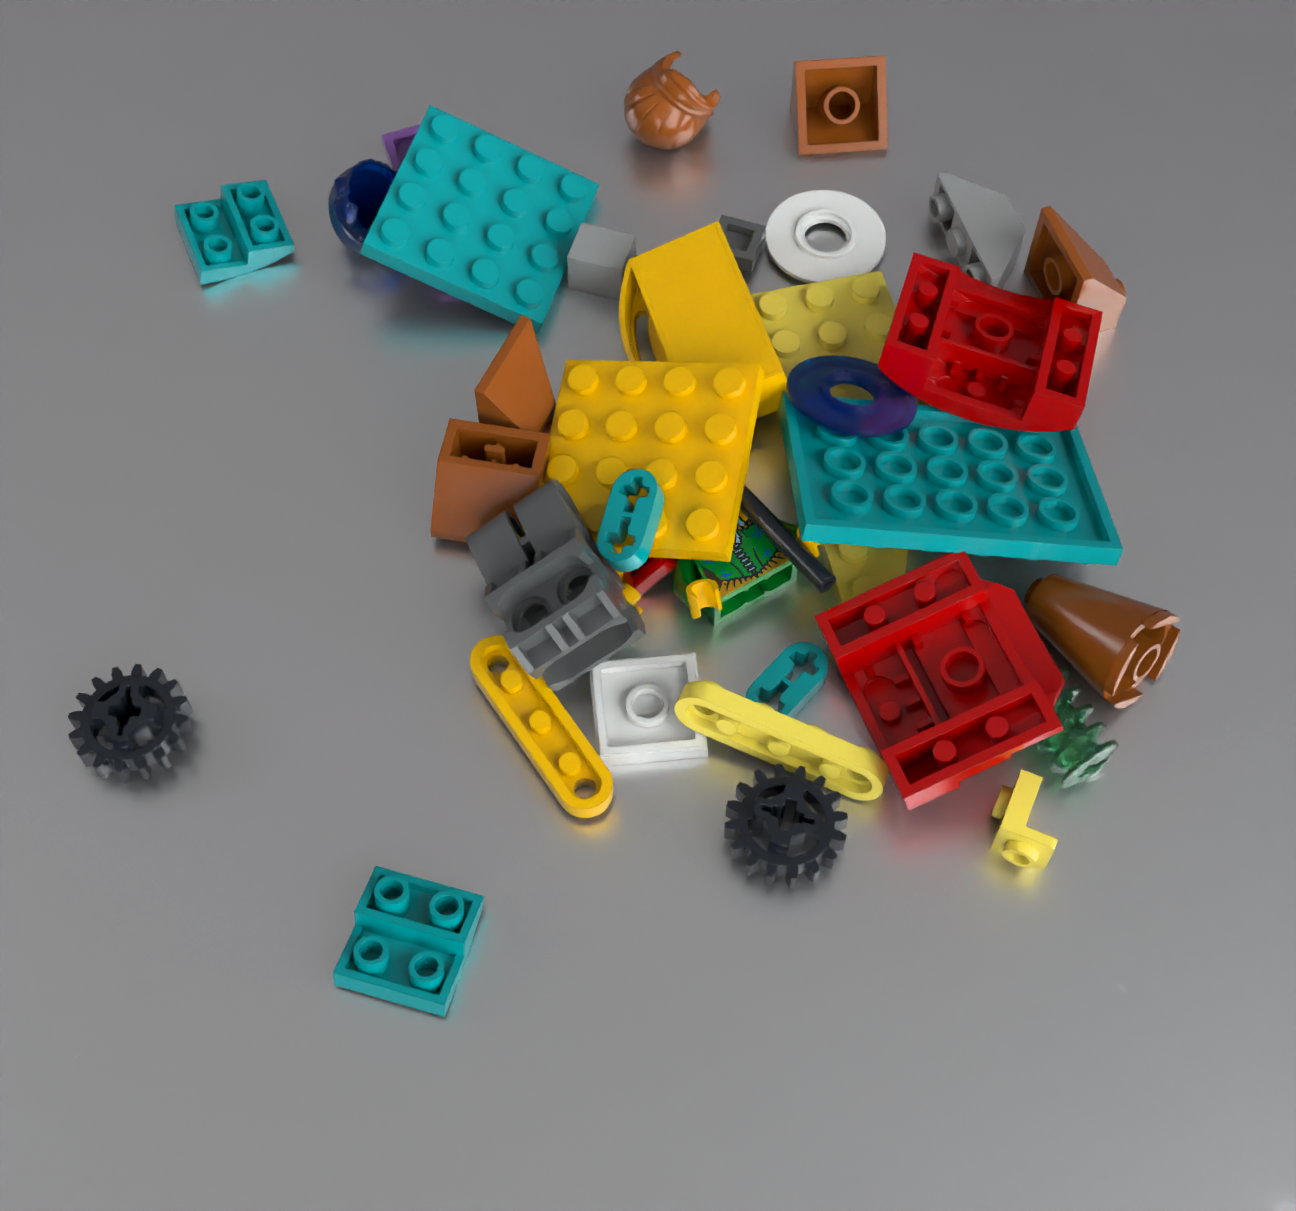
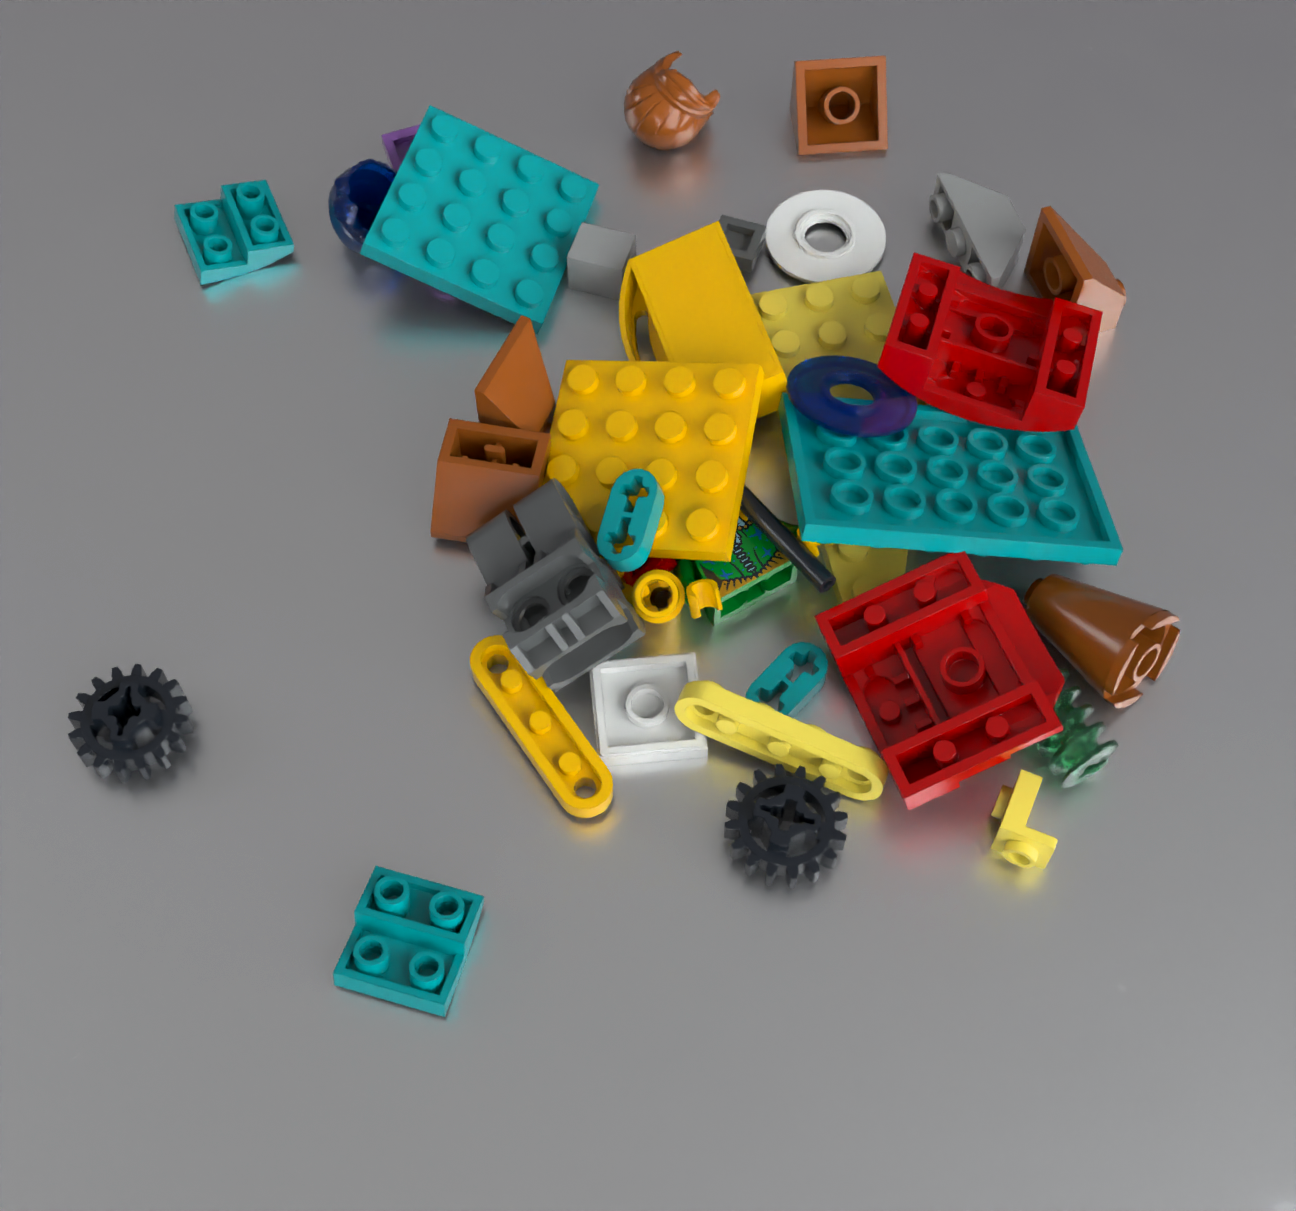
none -> yellow cone [631,570,685,624]

